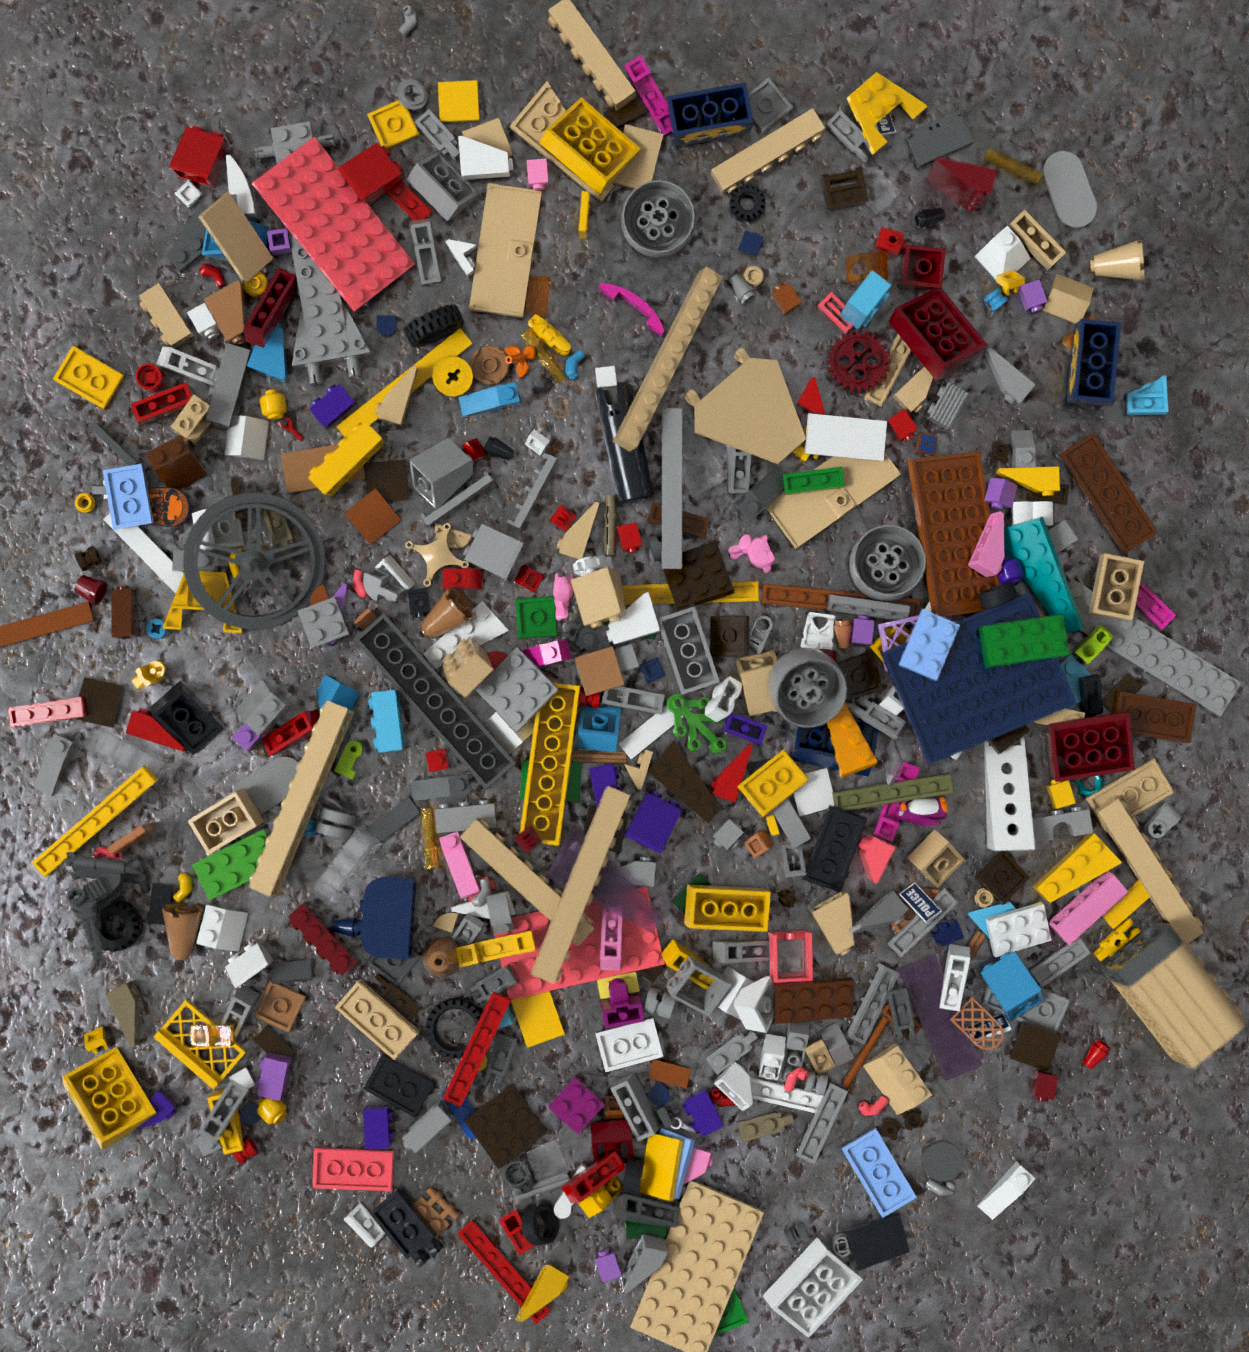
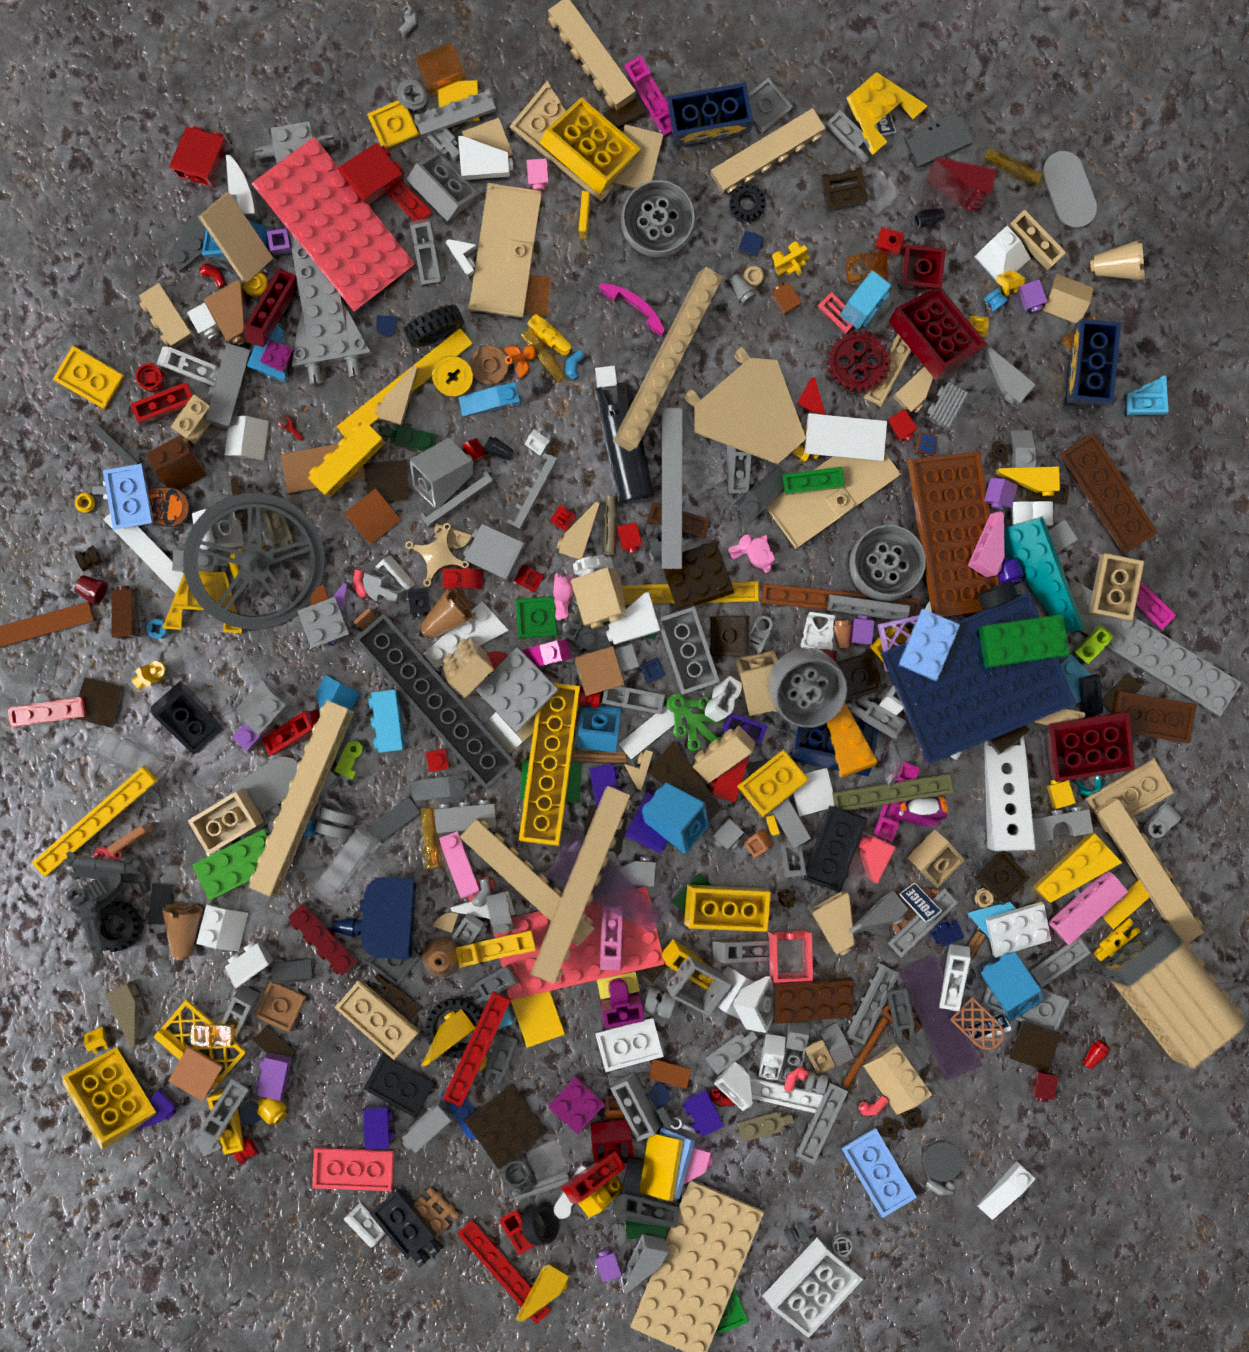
light grey slope [34,734,78,796] -> none
red slope [126,708,187,751] -> none
yellow arm [173,873,193,903] -> none
white tile [175,180,203,209] -> none
white tile [228,1067,256,1089] -> none
yellow head [259,389,287,420] -> none
dark purple brick [309,384,357,430] -> none
dark red tile [514,825,543,854] -> none
black tile [845,1213,909,1271] -> none
none -> nougat tile [168,1046,223,1101]
none -> magenta piece [260,339,294,373]
none -> dark green hinge [381,425,438,452]
none -> light grey hinge [414,89,496,137]
none -> clear orange tile [415,42,466,93]
none -> yellow slope [422,1009,475,1067]
none -> dark azure slope [642,783,709,854]
none -> tan brick [693,726,755,784]
none -> yellow hips [772,241,810,276]
none -> yellow tile [968,316,989,338]

